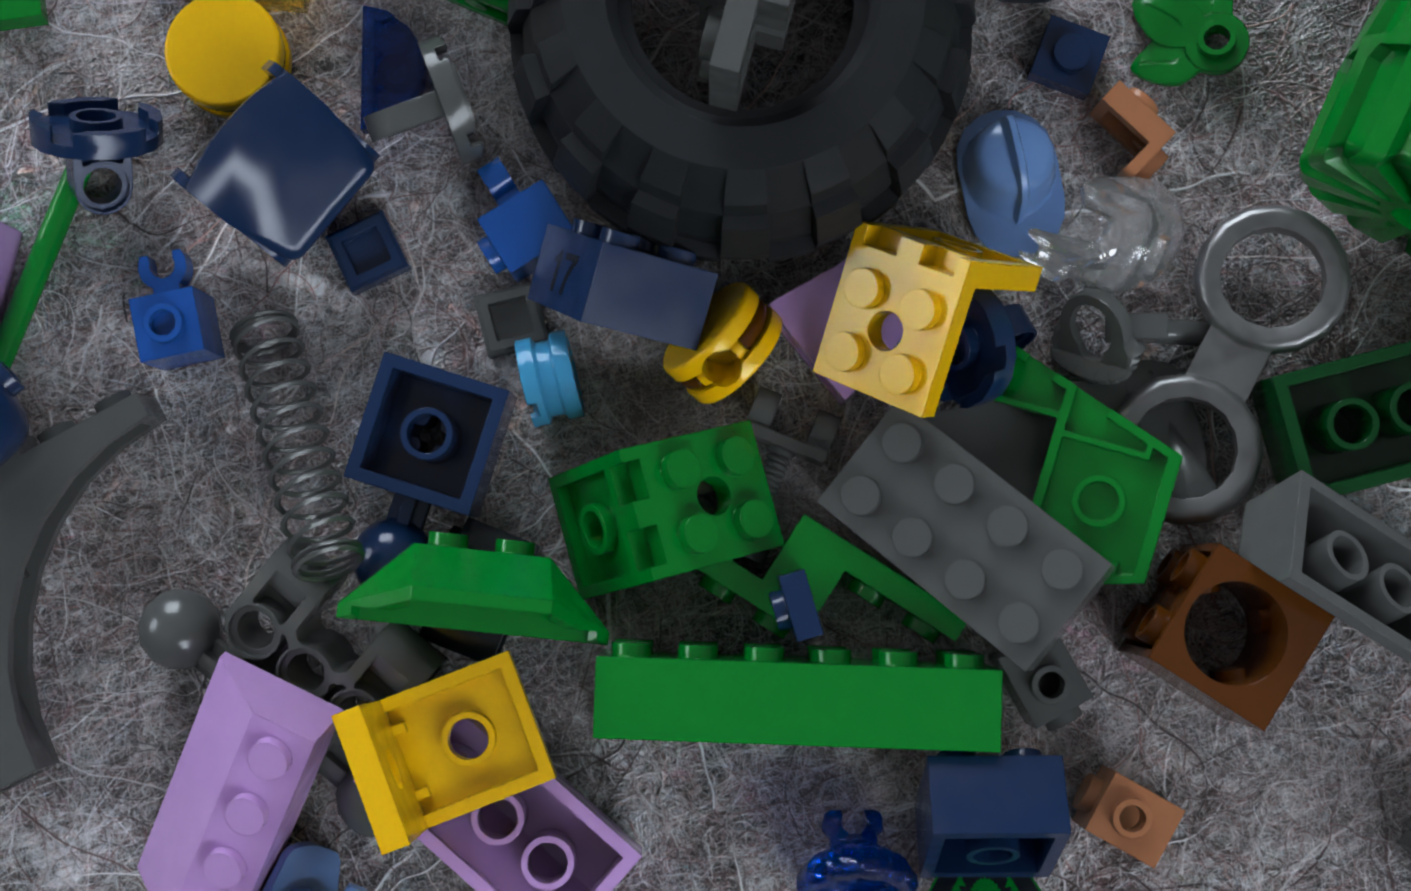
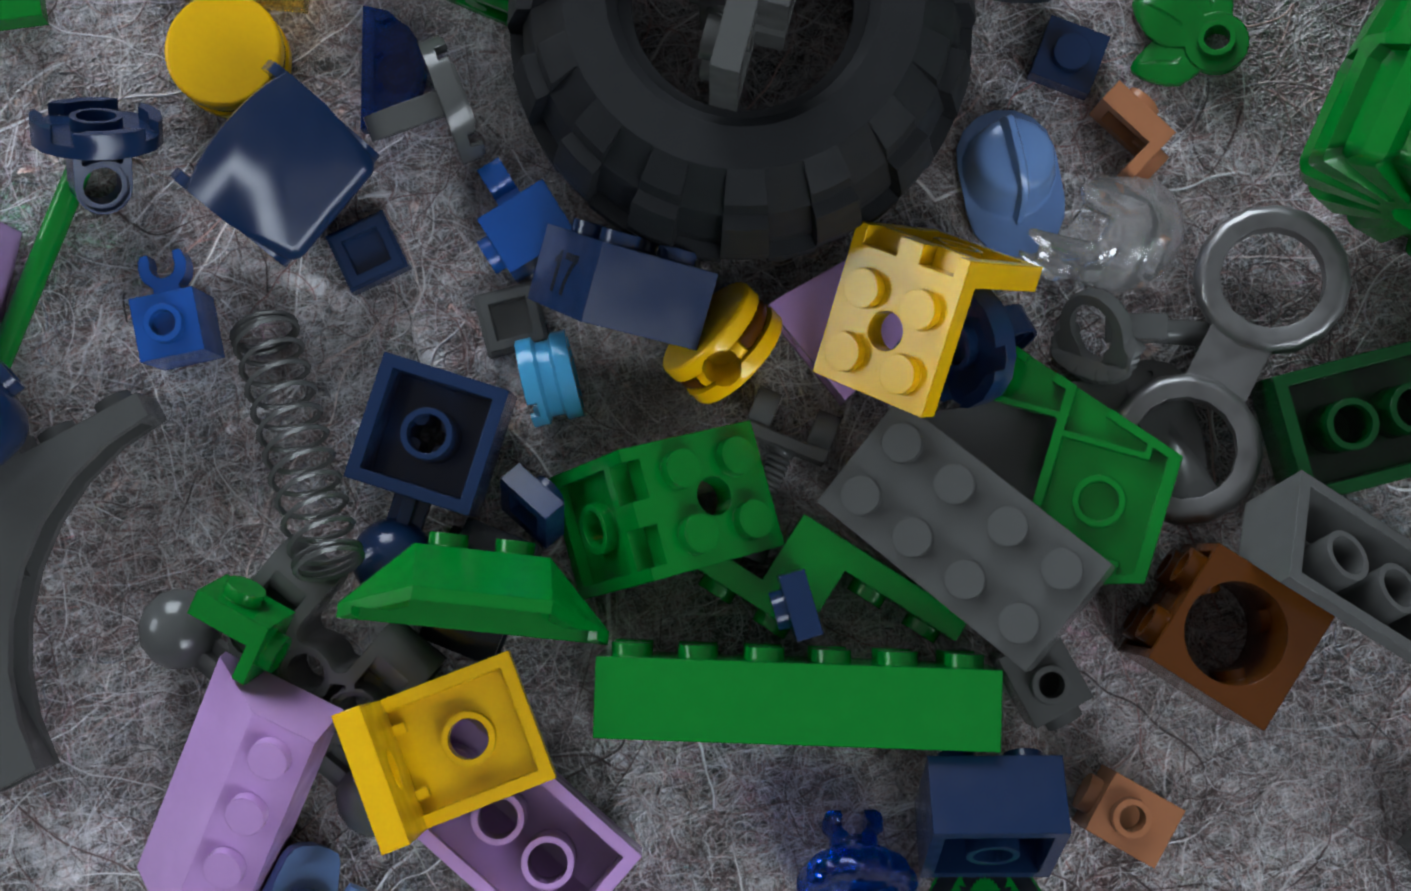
none -> green bracket [187,574,295,685]
none -> dark blue plate [500,463,564,549]

